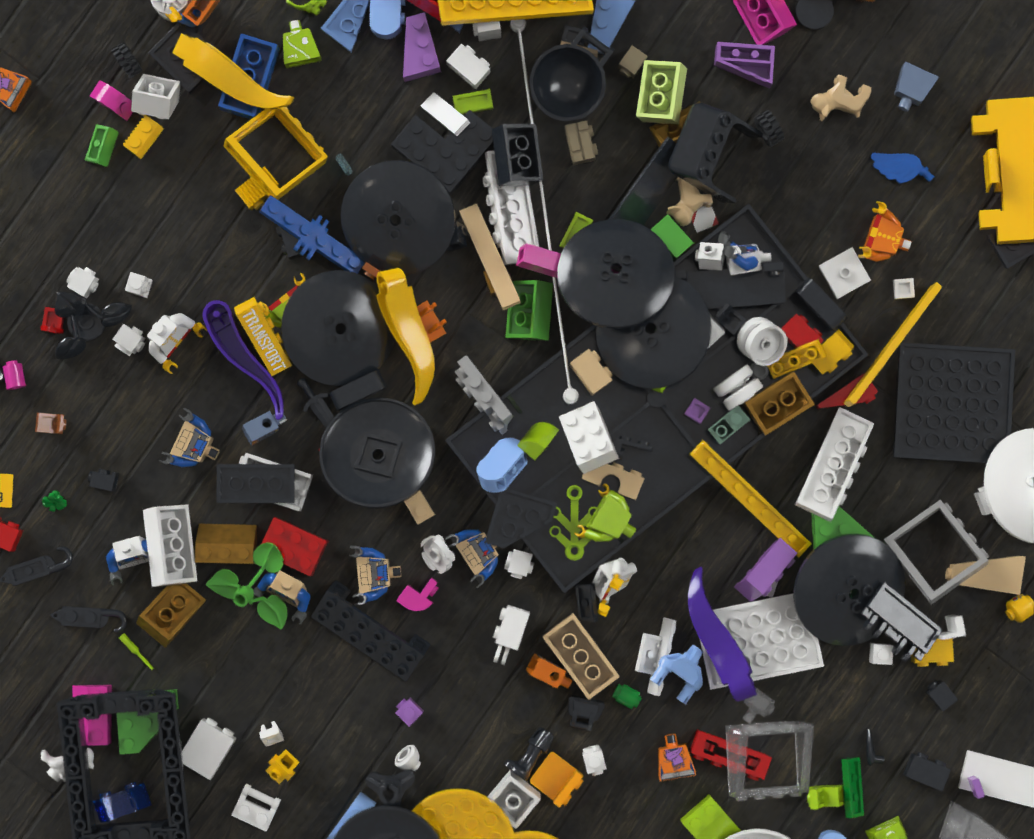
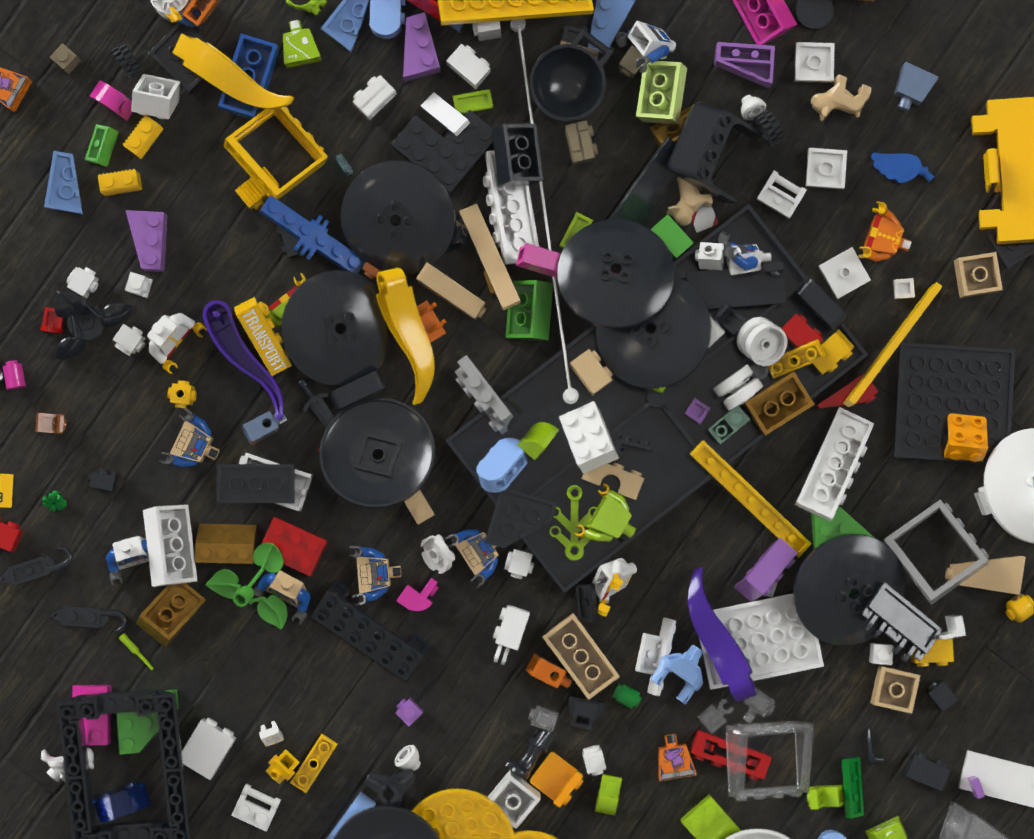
none -> medium blue wing [44,151,83,215]
none -> dark tan brick [50,43,81,74]
none -> yellow brick [98,168,142,196]
none -> medium lavender wedge [126,210,168,272]
none -> yellow brick [168,380,197,408]
none -> yellow tile [290,734,338,793]
none -> white brick [352,75,397,120]
none -> tan slope [416,263,486,320]
none -> clear brick [528,705,559,732]
none -> lime brick [595,774,622,815]
none -> torso [616,21,676,73]
none -> clear brick [698,699,734,734]
none -> white brick [741,95,766,121]
none -> white plate [756,170,807,219]
none -> white plate [795,42,834,83]
none -> white plate [805,148,847,189]
none -> tan brick [870,665,920,714]
none -> light orange bracket [944,414,988,462]
none -> tan brick [954,252,1003,298]

